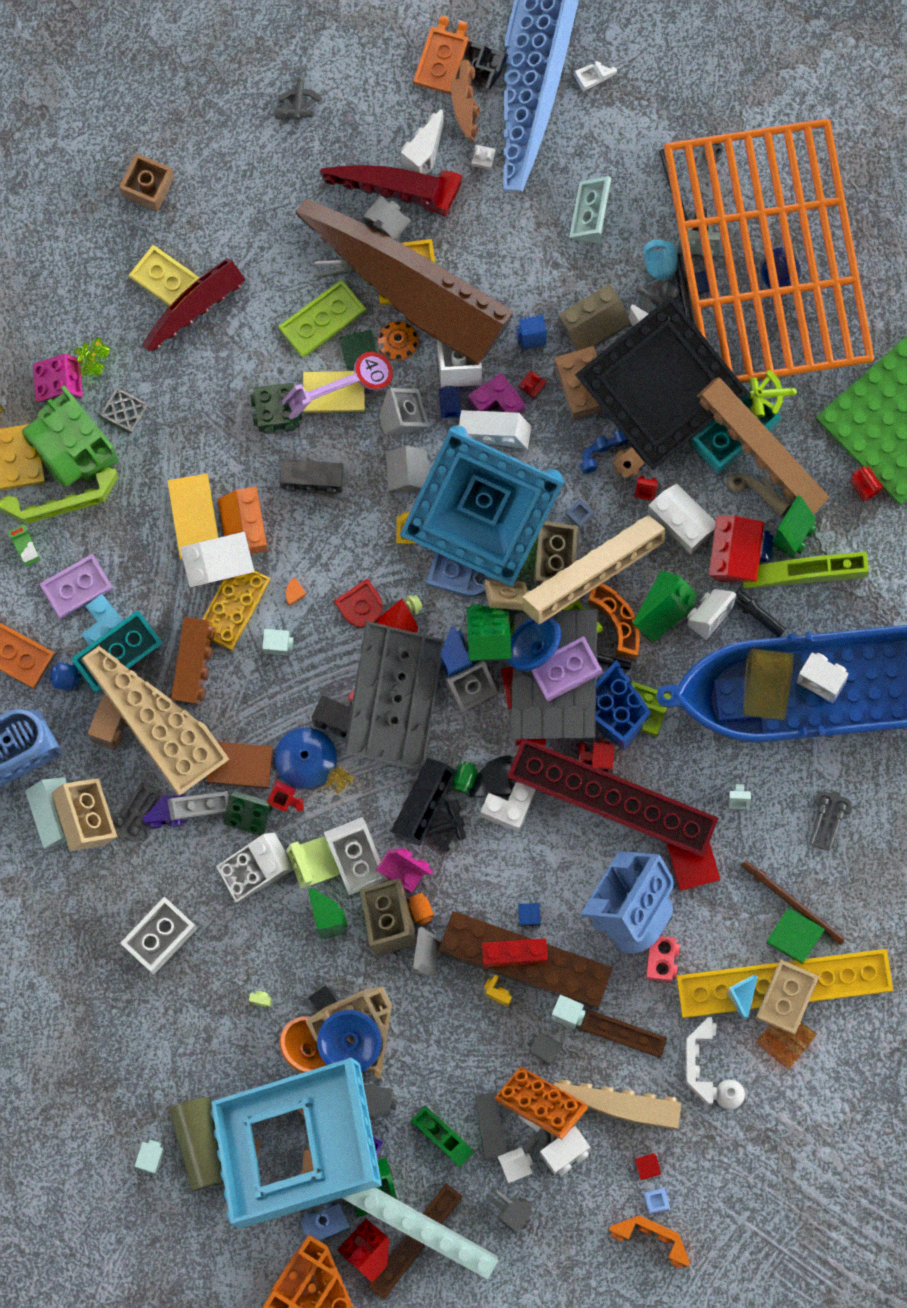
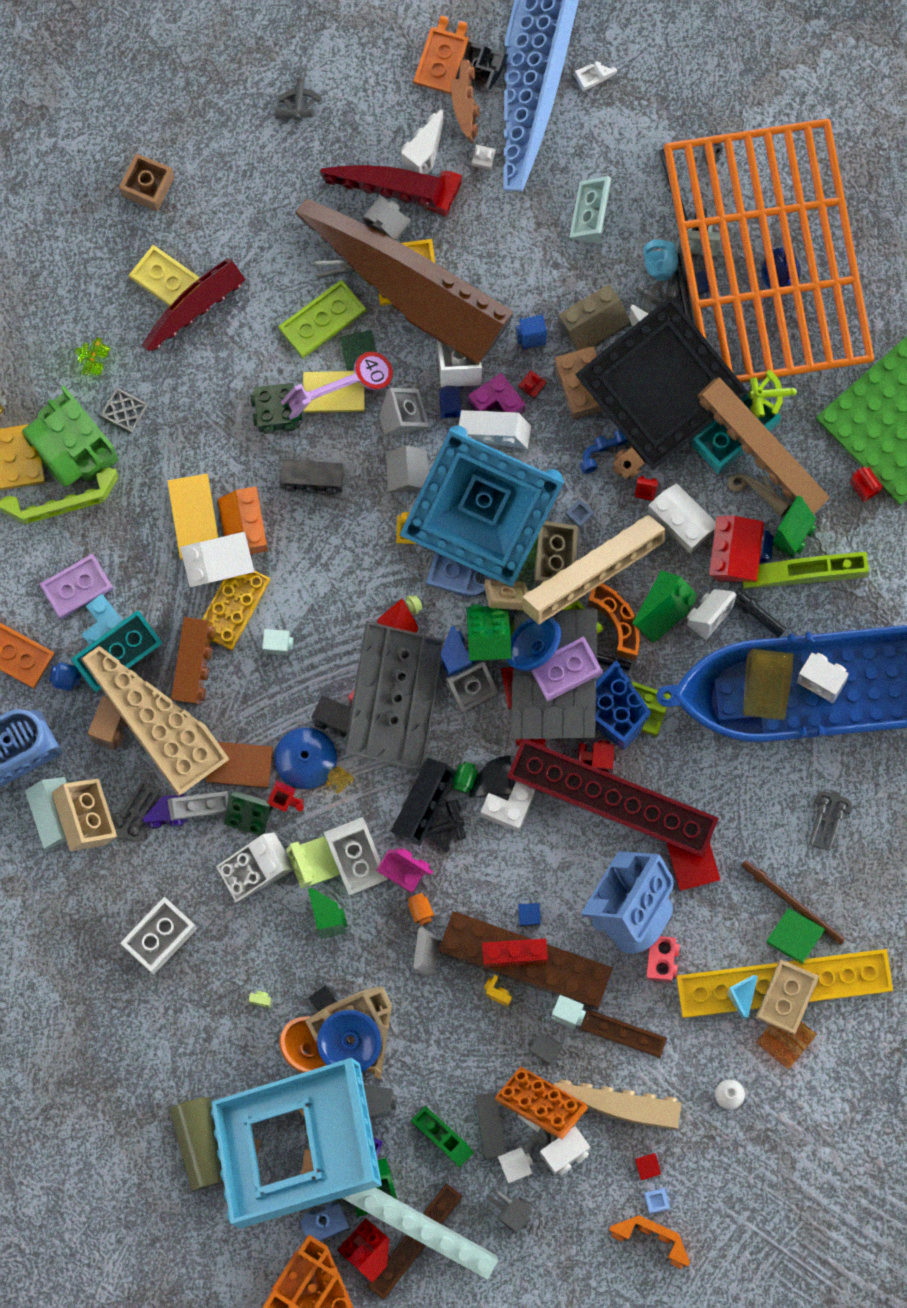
bright green leg [8,524,40,567] -> none
dark pink bracket [33,353,83,403] -> none
light aqua brick [134,1140,165,1175] -> none
orange tile [286,577,306,606] -> none
red tile [334,578,383,628] -> none
dark tan slope [360,878,417,955] -> none
orange dish [378,321,418,361] -> none
white slope [686,1017,717,1105] -> none
light aqua tile [728,784,751,810] -> none

